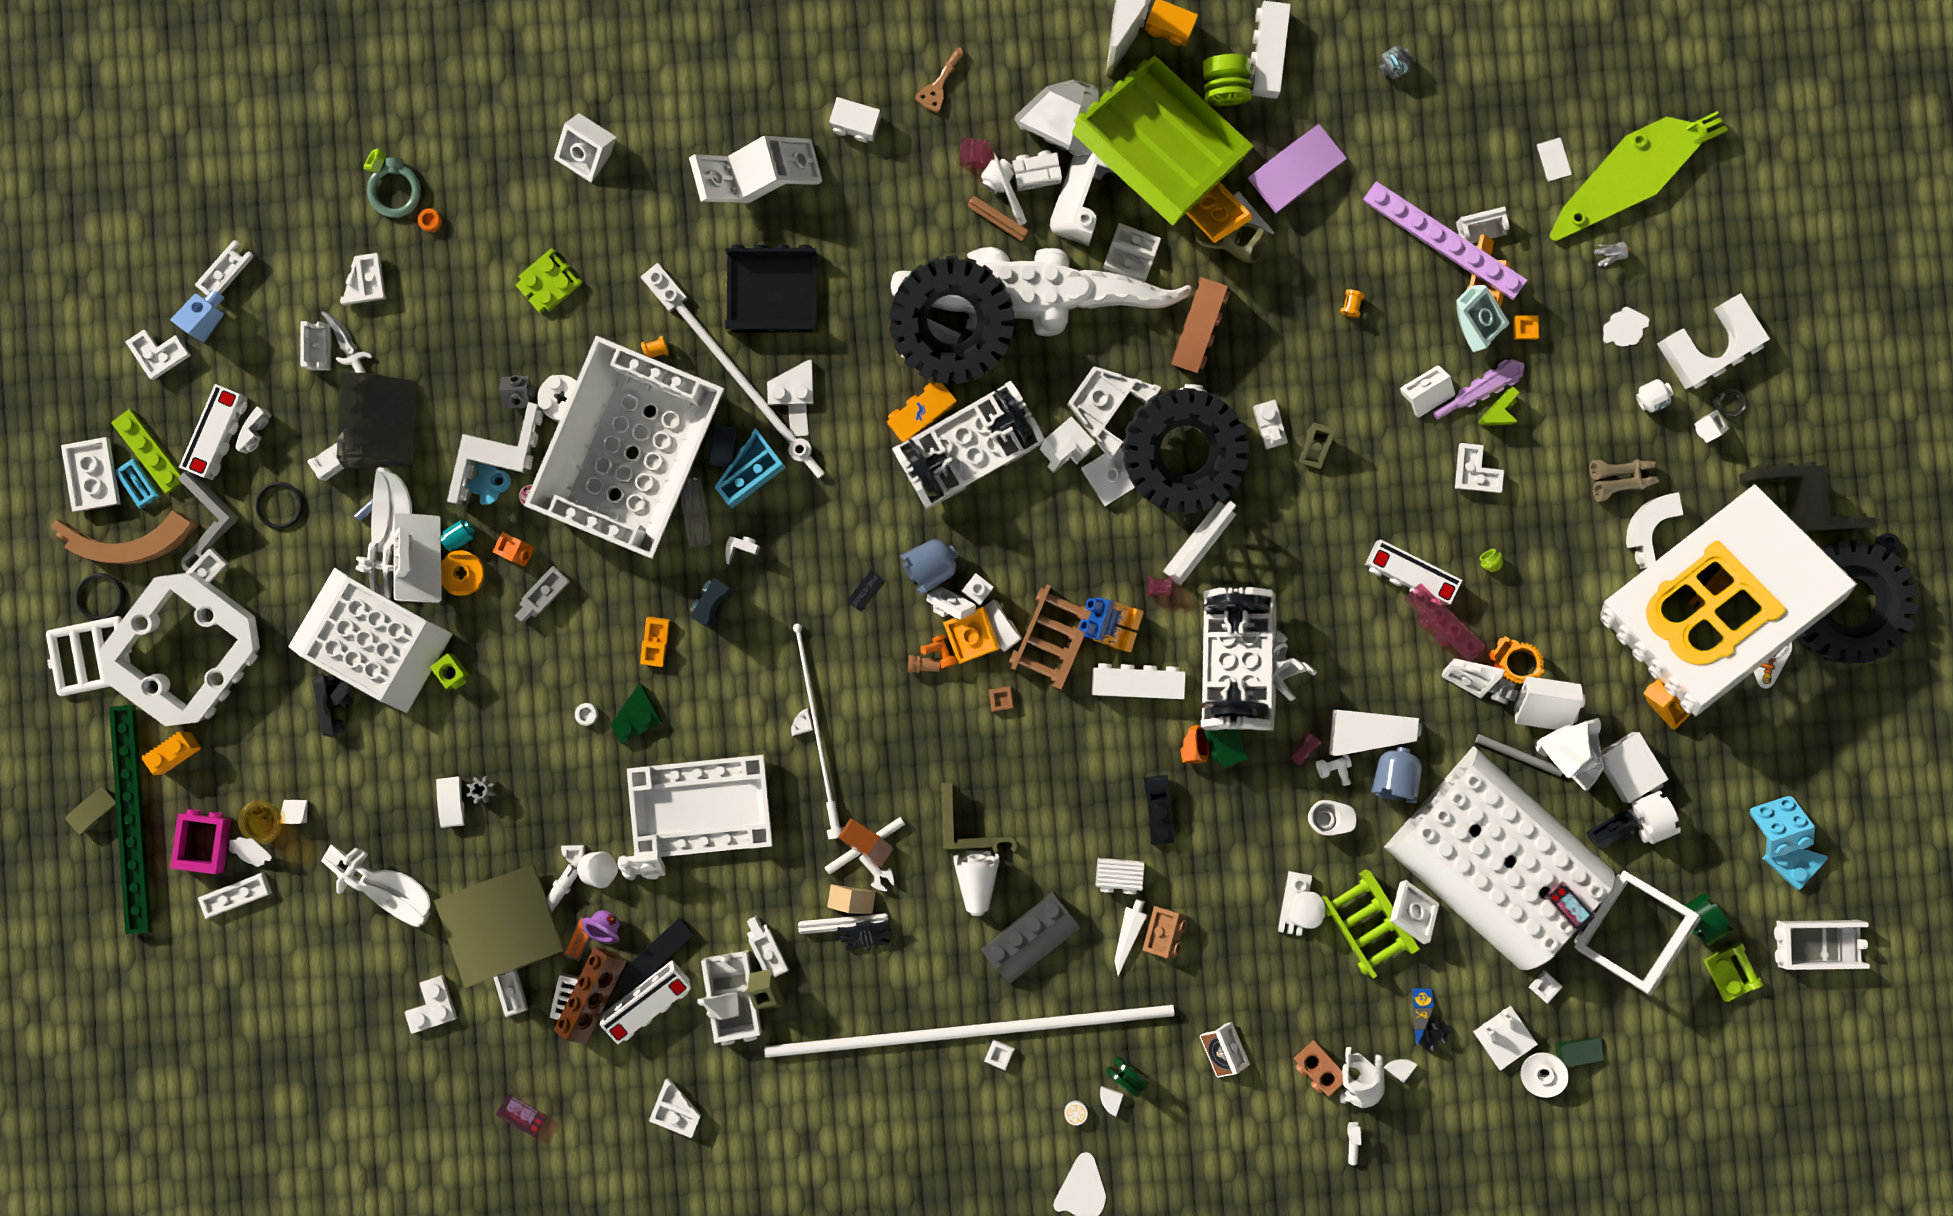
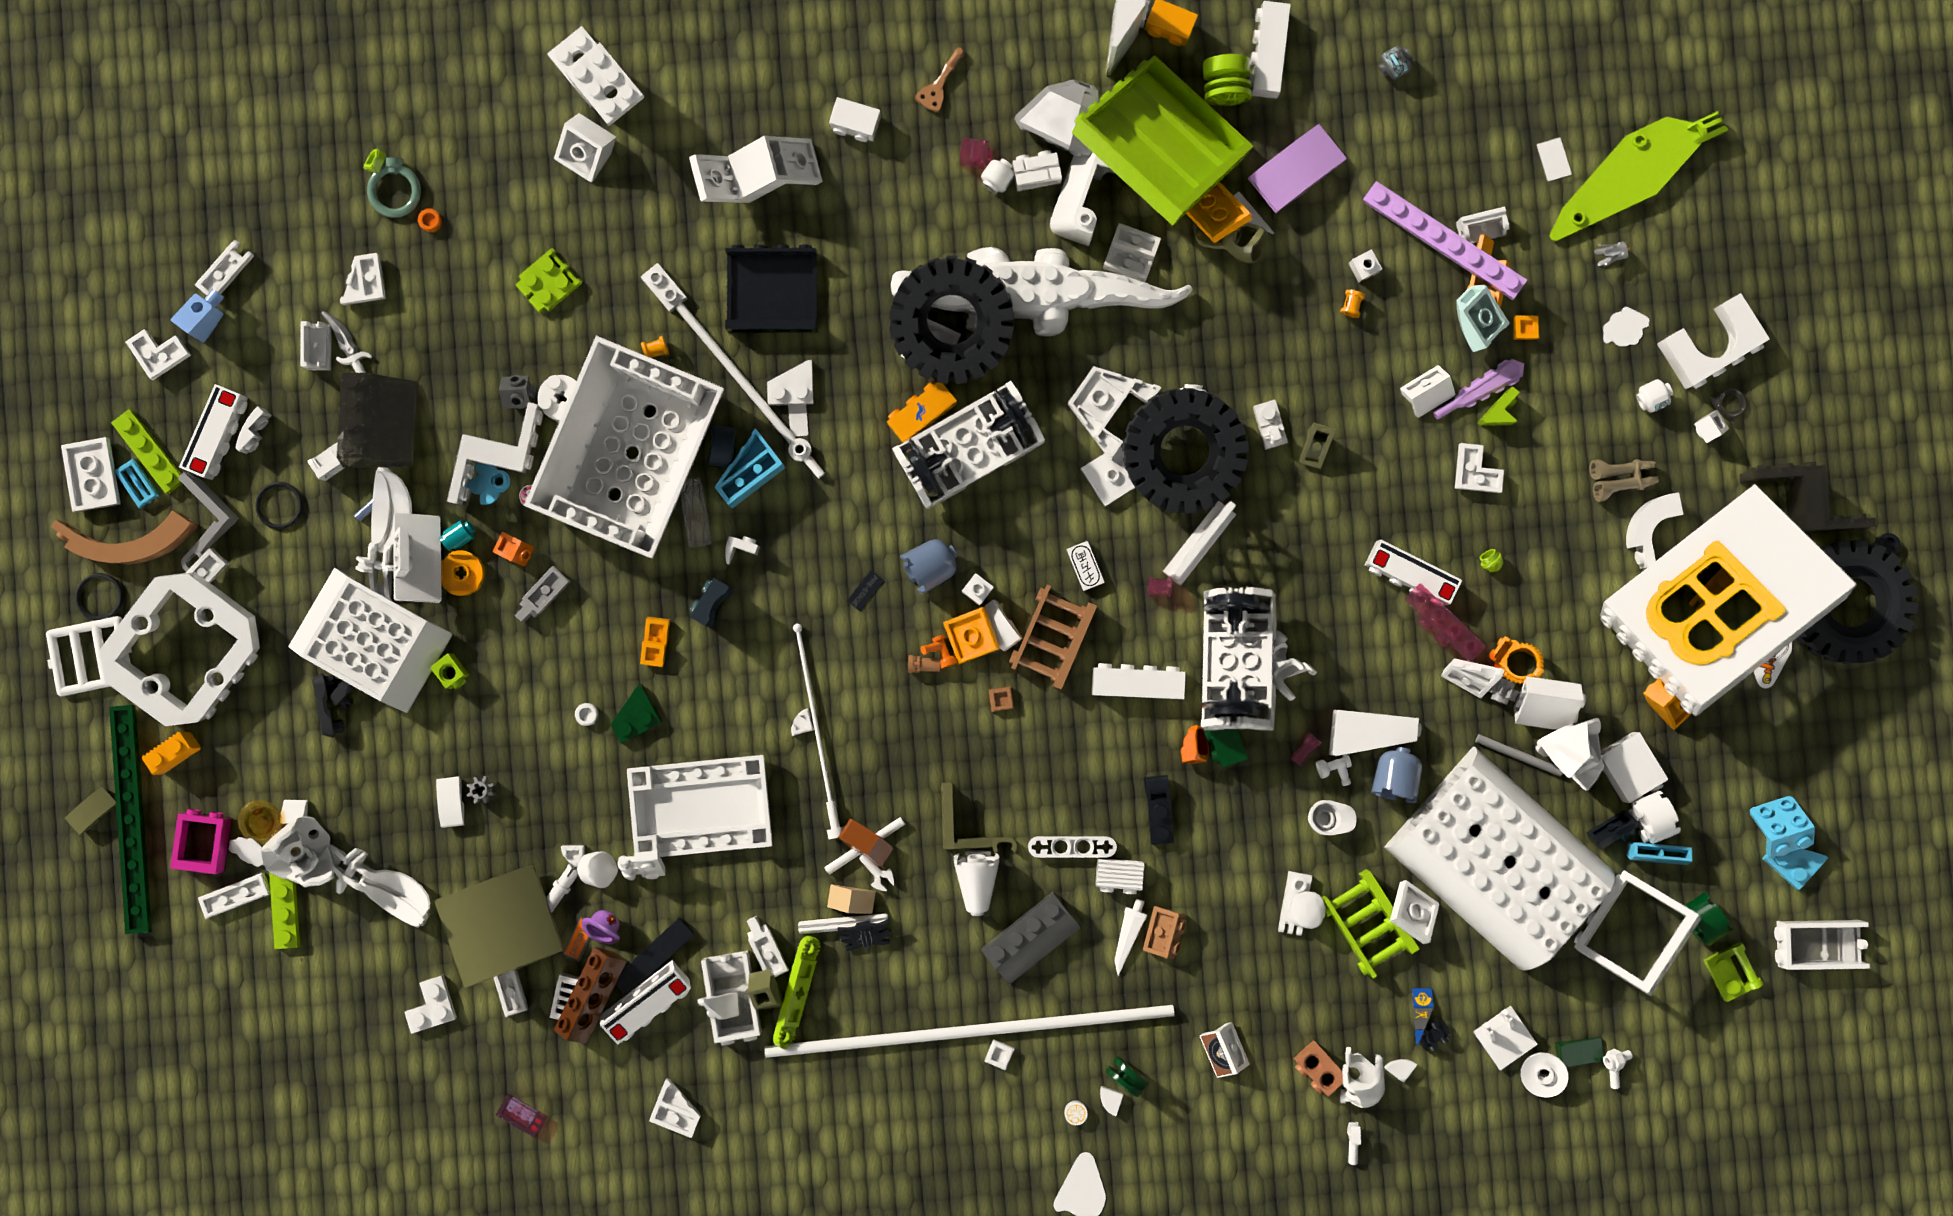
white hinge [927,587,976,620] -> none
medium nougat axle [968,196,1028,241] -> none
white bar [994,153,1027,225] -> none
white plate [1039,416,1096,473] -> none
hips [1078,597,1144,653] -> none
nougat wedge [1171,277,1230,373] -> none
white tile [1529,970,1563,1004] -> none
tile [1544,881,1595,933] -> none
none -> white piece [261,816,334,887]
none -> lime plate [269,872,300,949]
none -> white bracket [547,26,644,126]
none -> lime piece [773,936,821,1049]
none -> white beam [1028,836,1117,858]
none -> white tile [1066,541,1105,591]
none -> white plate [1349,249,1382,283]
none -> white piece [1603,1049,1632,1089]
none -> medium azure piece [1626,842,1692,865]

